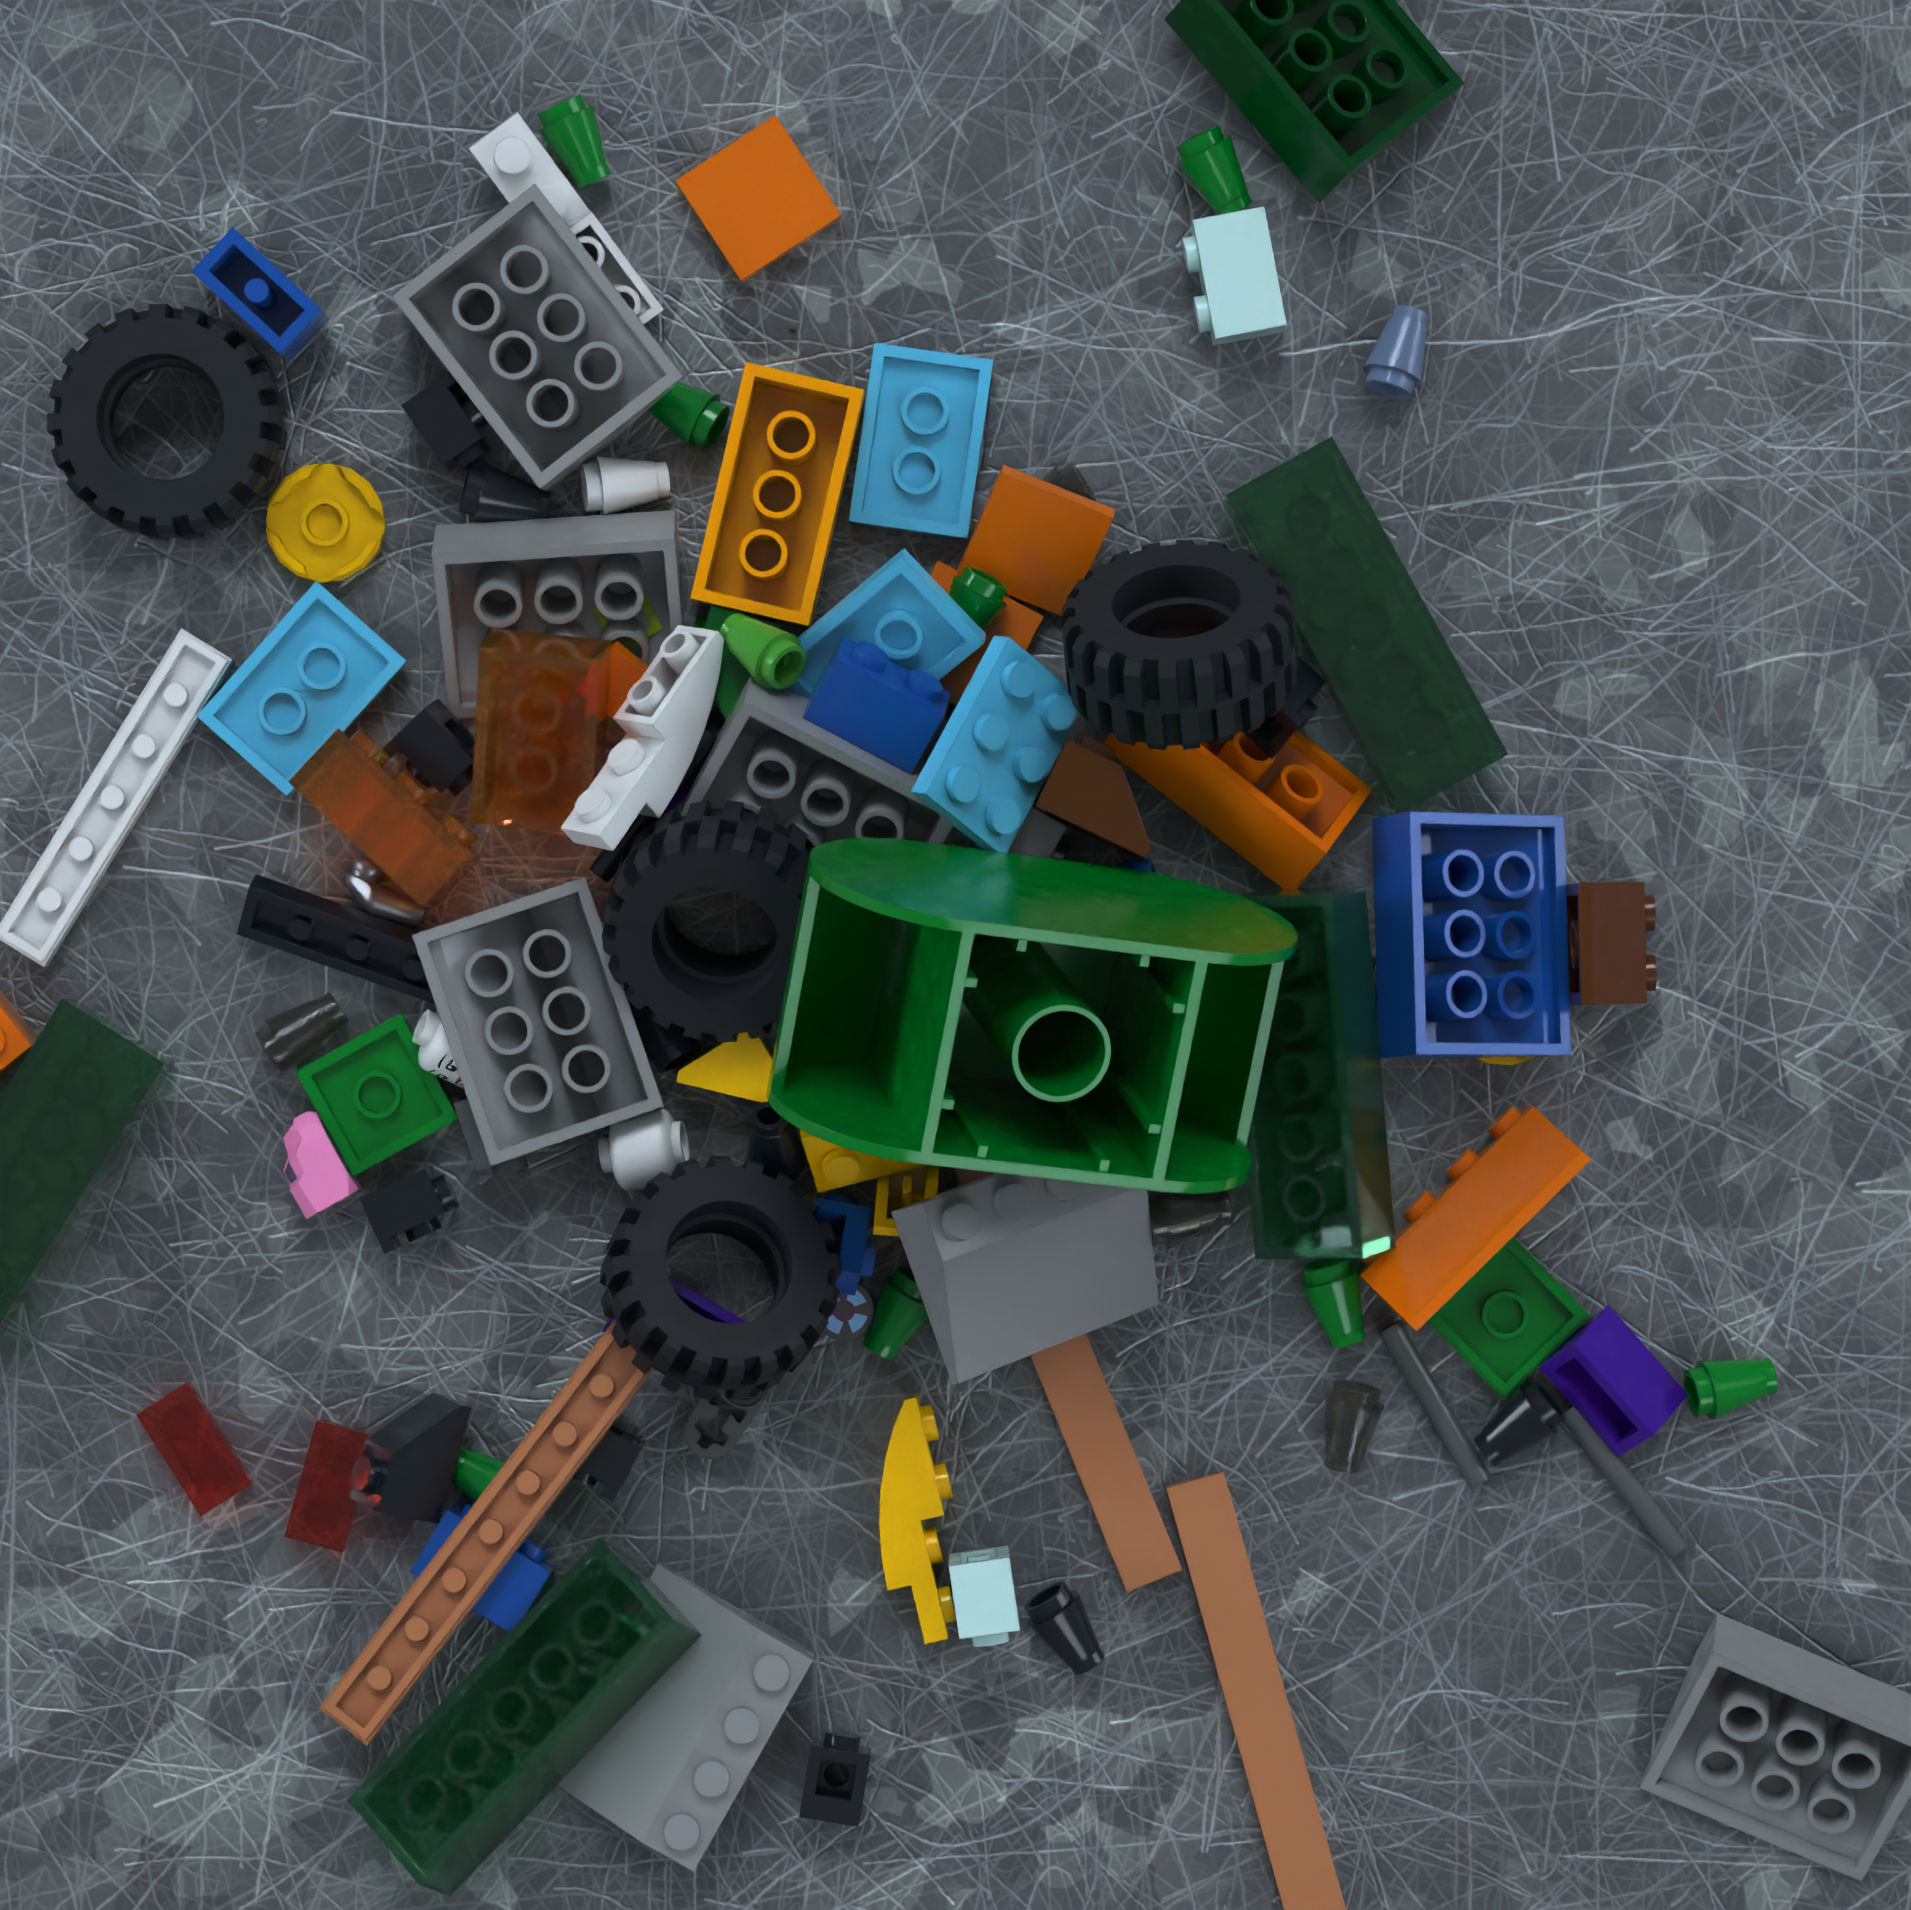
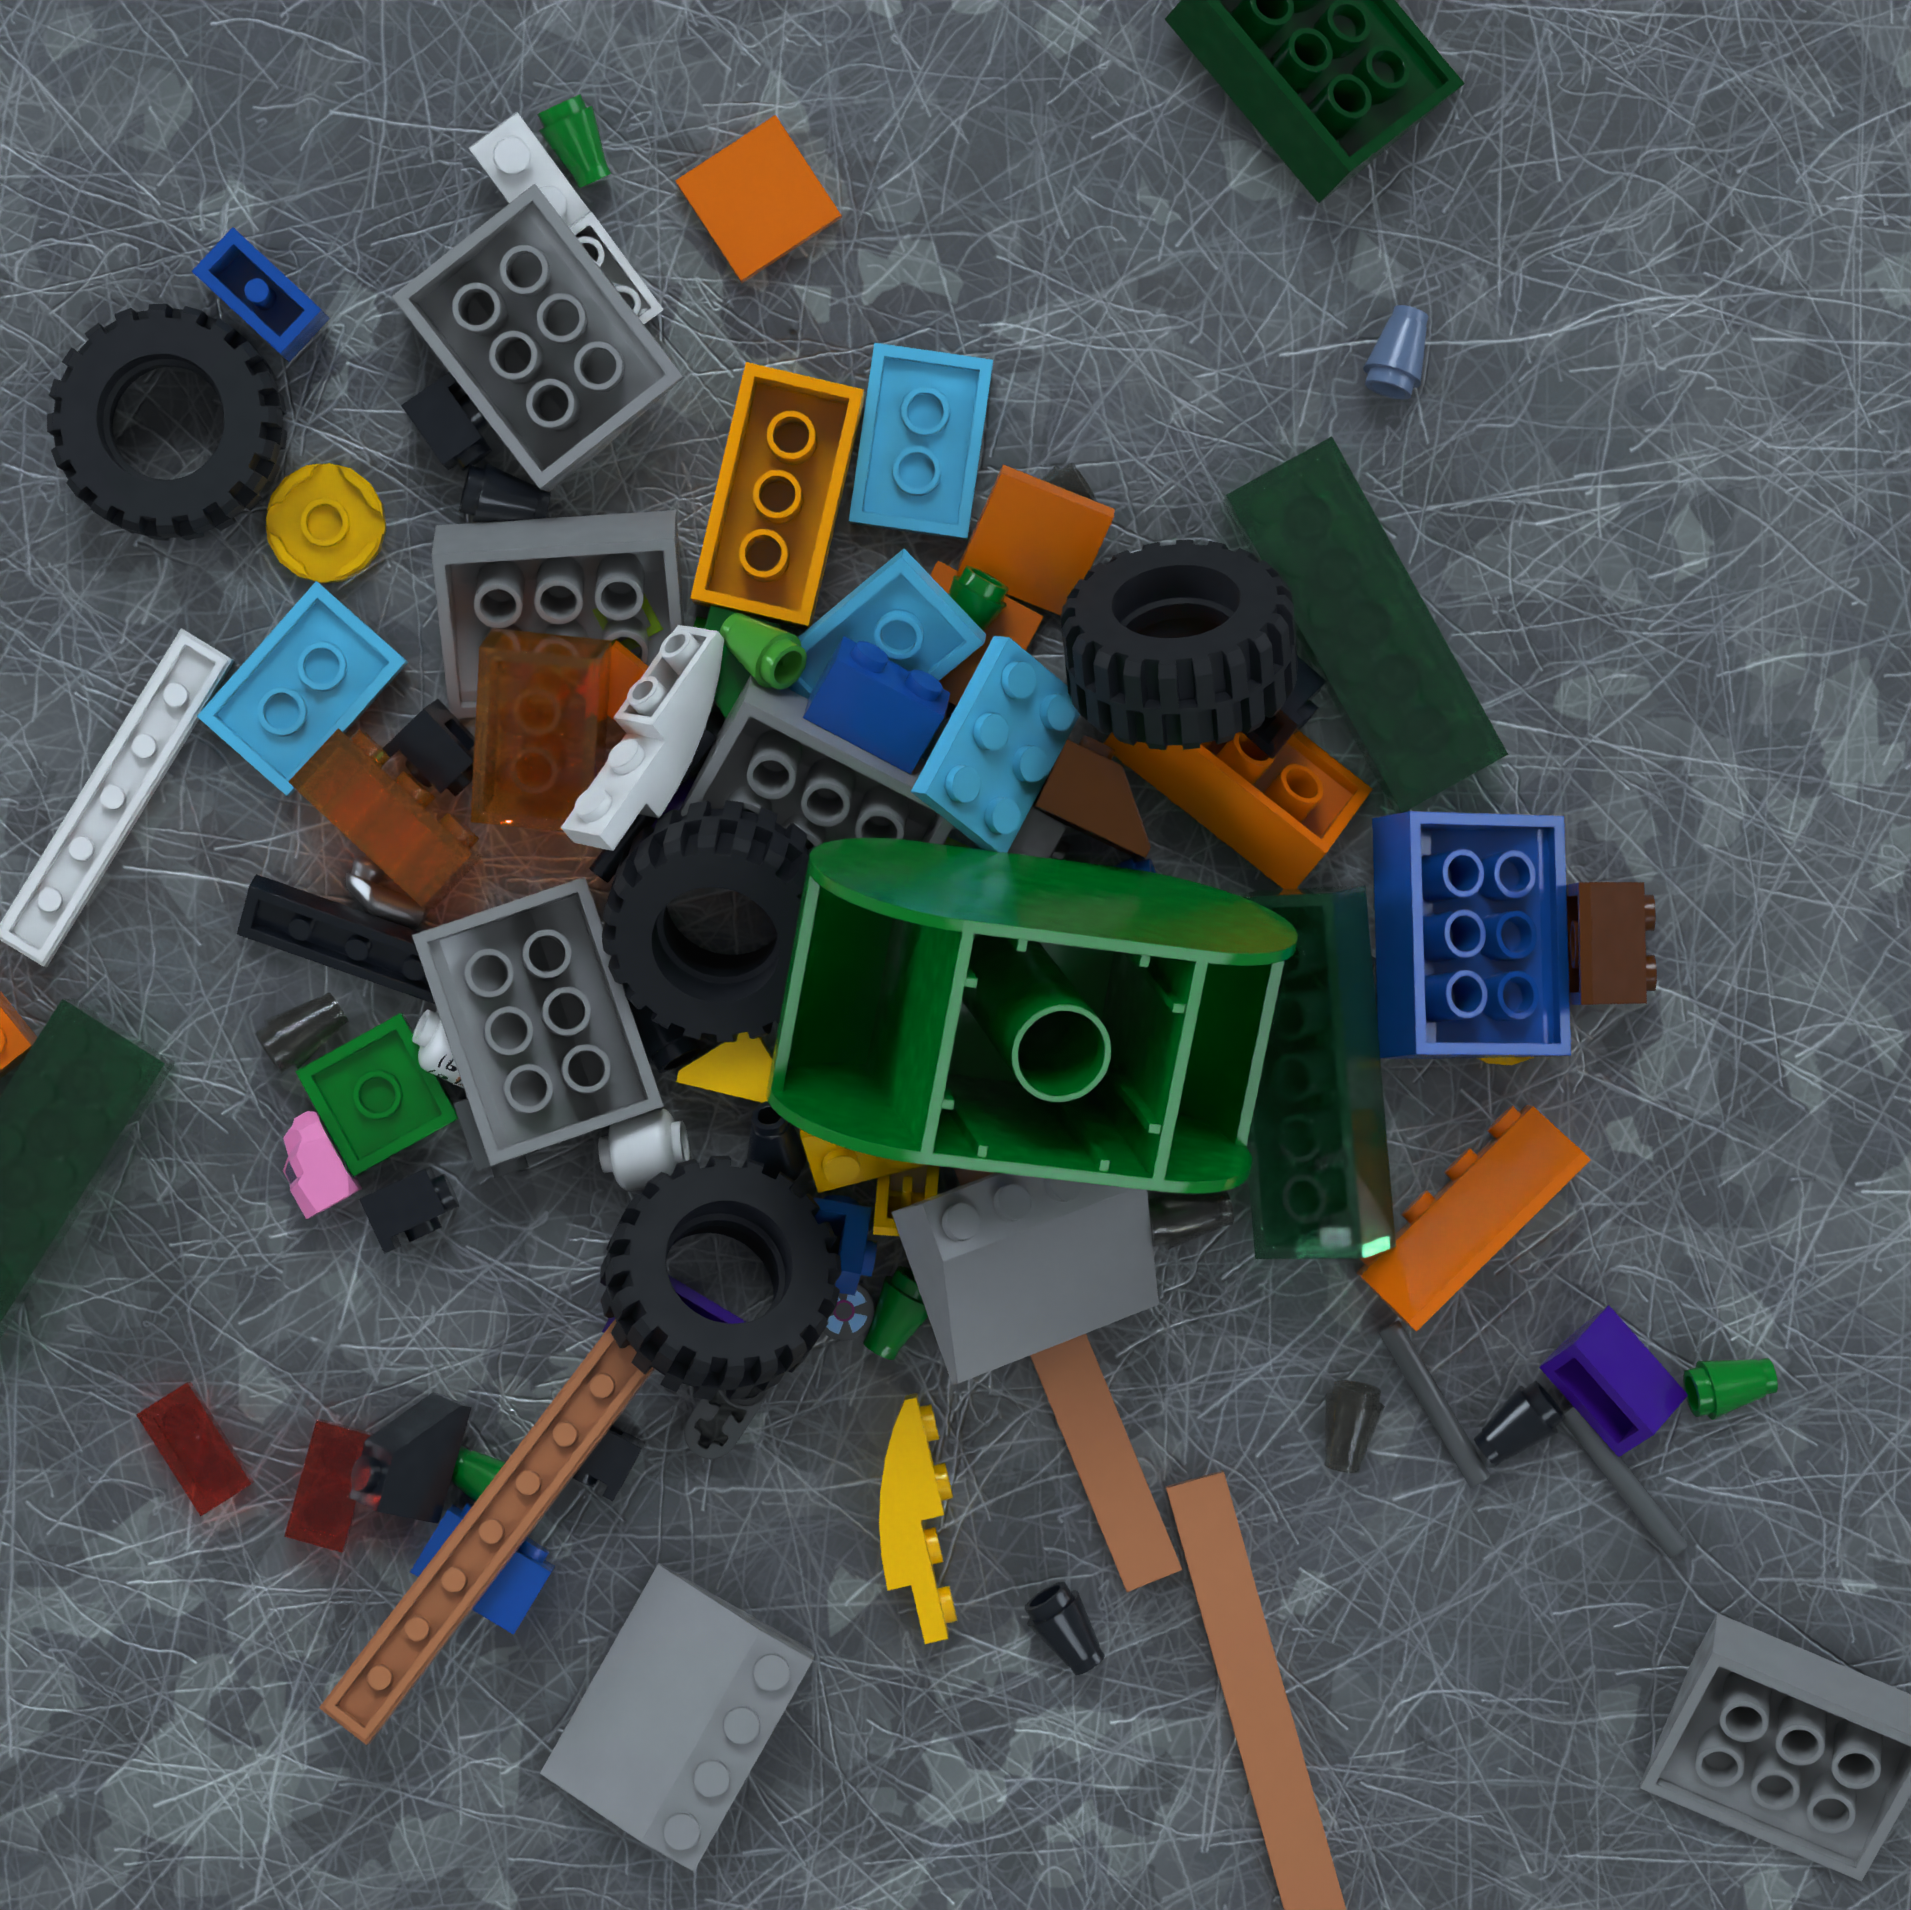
clear green brick [347,1538,701,1897] -> none
white cone [580,456,670,515] -> none
green cone [648,382,730,449] -> none
black brick [799,1730,871,1827] -> none
light aqua brick [949,1545,1020,1647] -> none
green cone [1176,124,1252,215] -> none
light aqua brick [1182,206,1287,346] -> none
green cone [1300,1254,1366,1348] -> none
green tile [1427,1237,1590,1400] -> none

